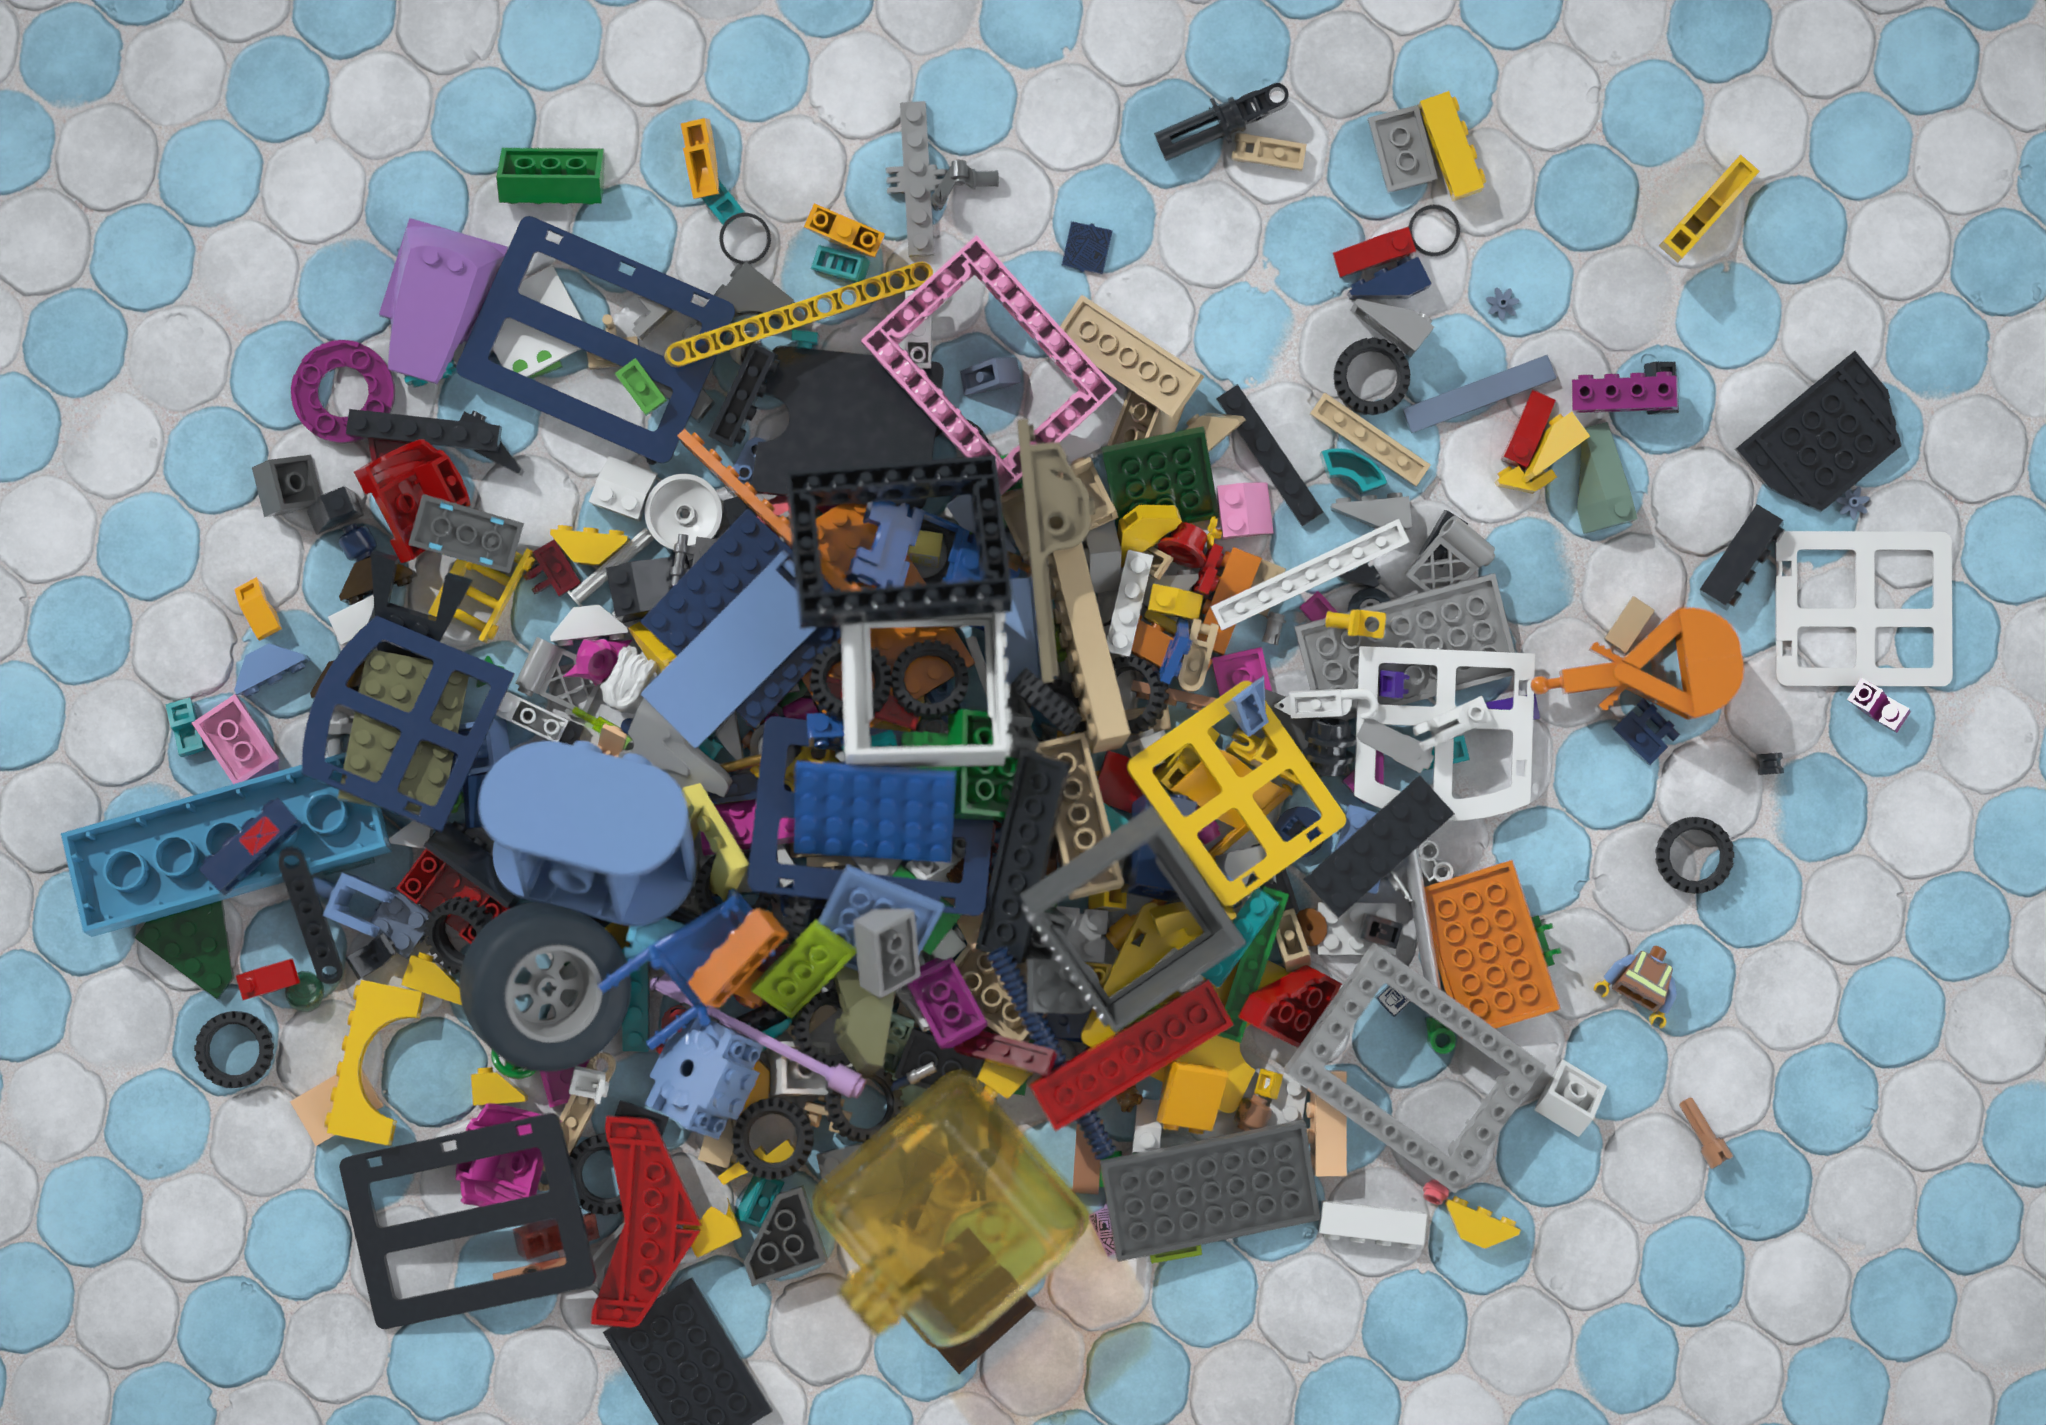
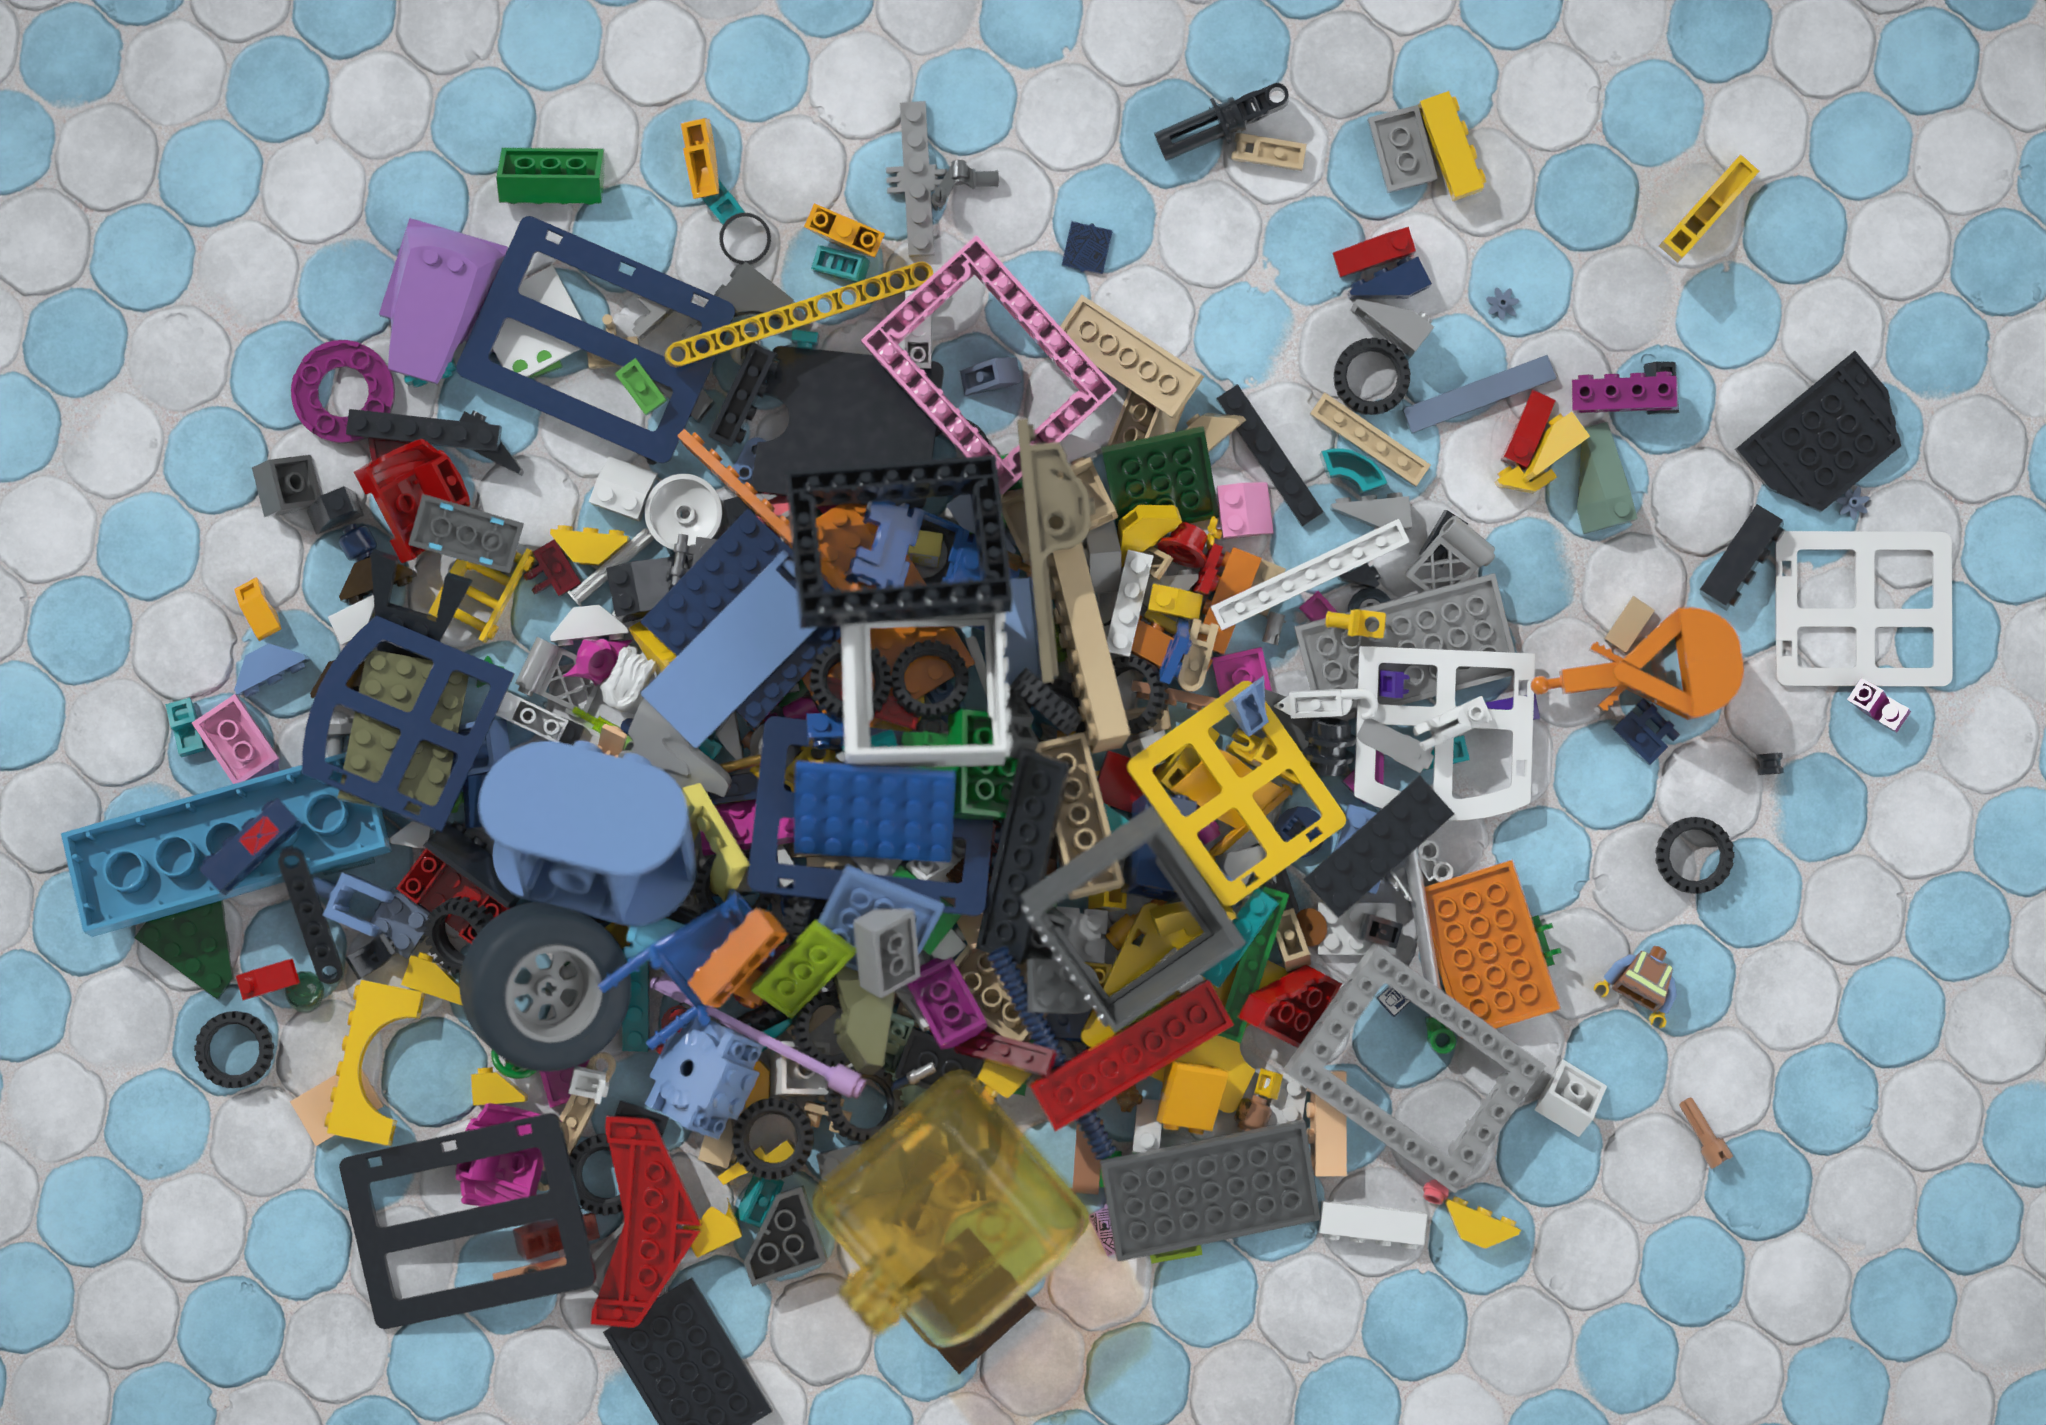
black piece [1408,205,1460,256] -> none

